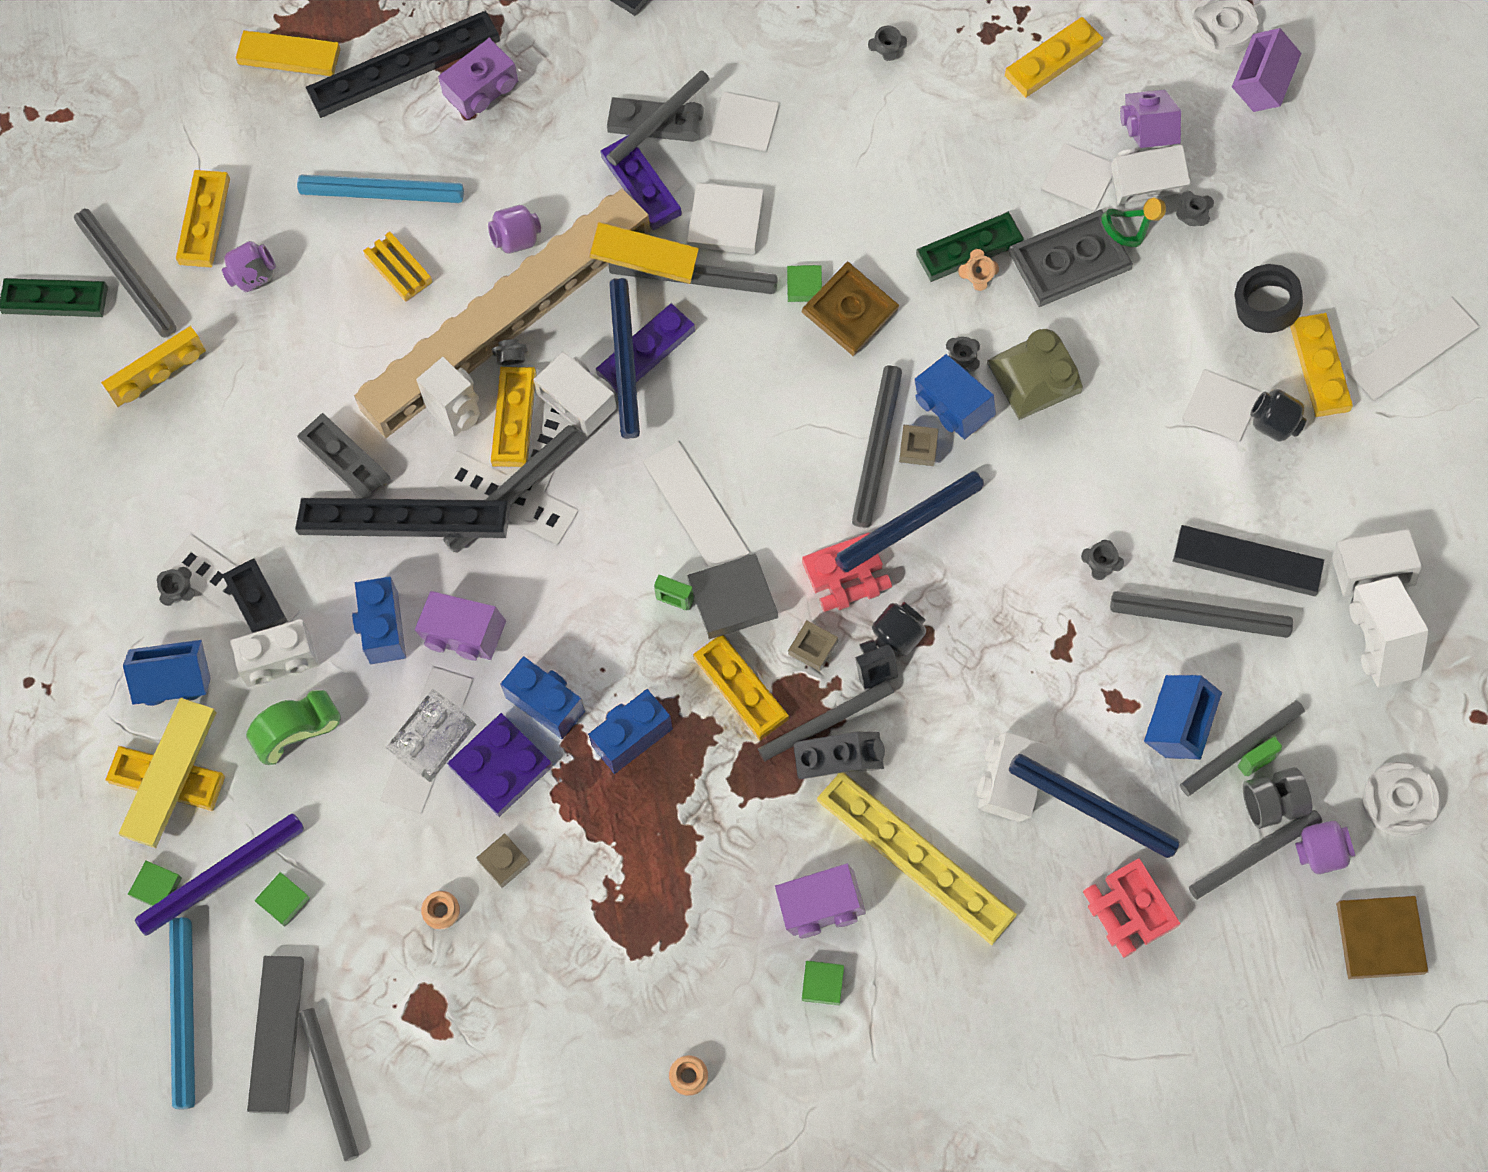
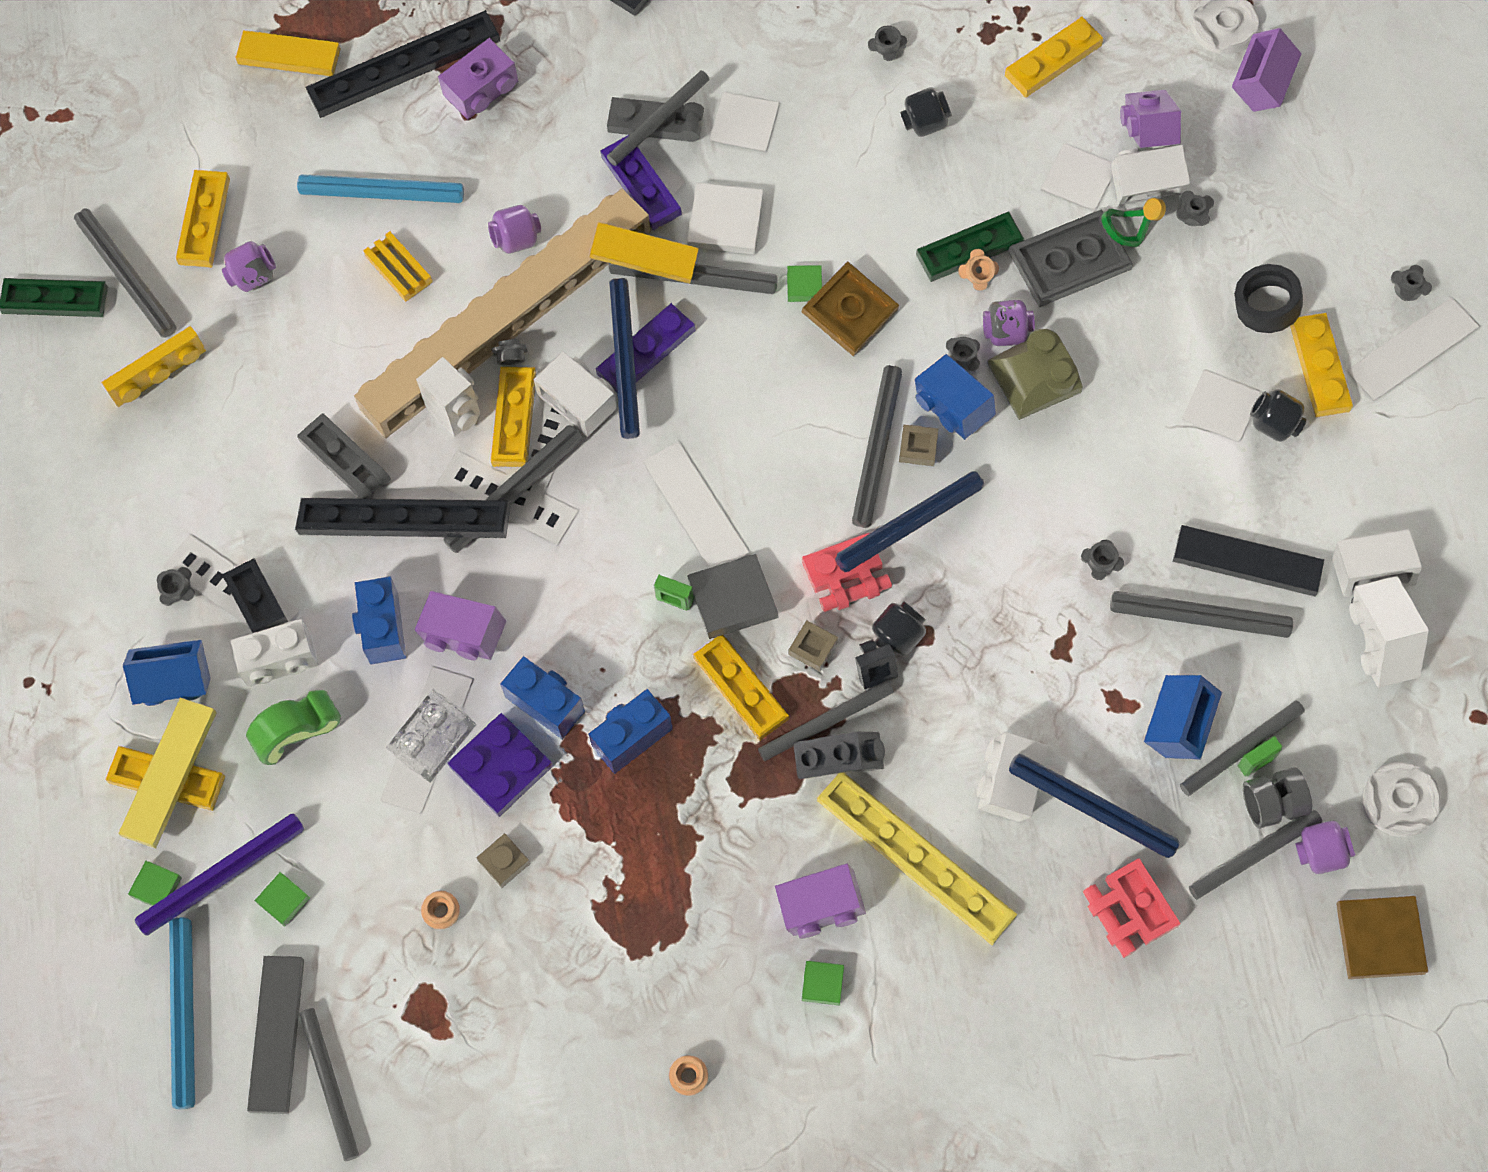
none -> black head [900,87,952,137]
none -> medium lavender head [983,300,1035,347]
none -> dark grey plate [1391,265,1432,301]

